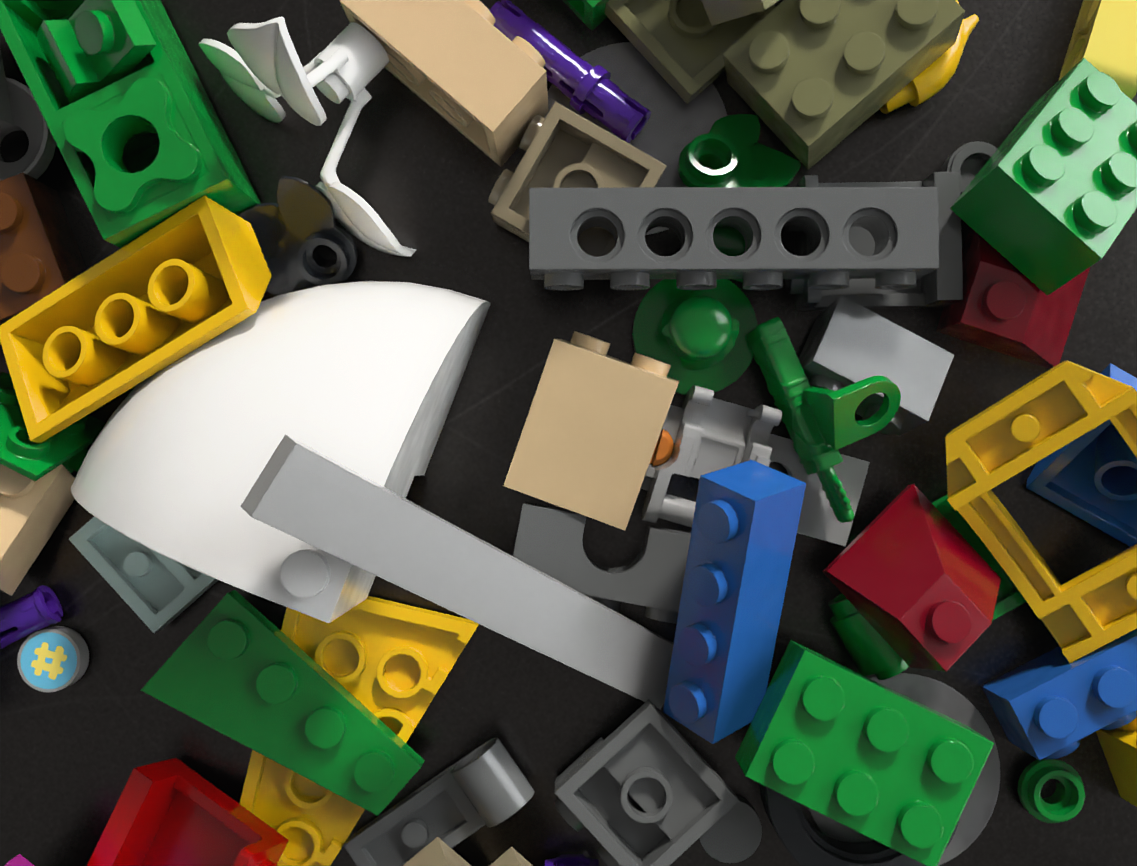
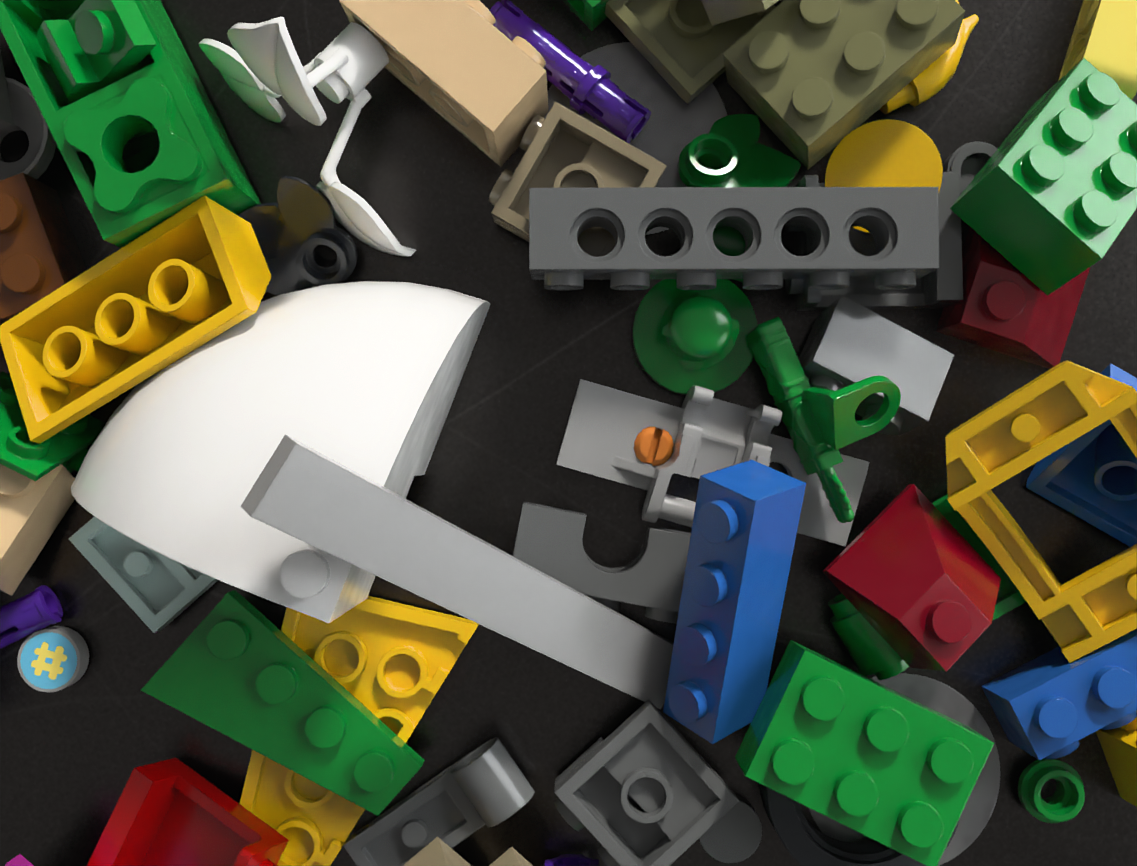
tan panel [503,331,679,530] -> none
none -> yellow sticker [825,119,943,233]

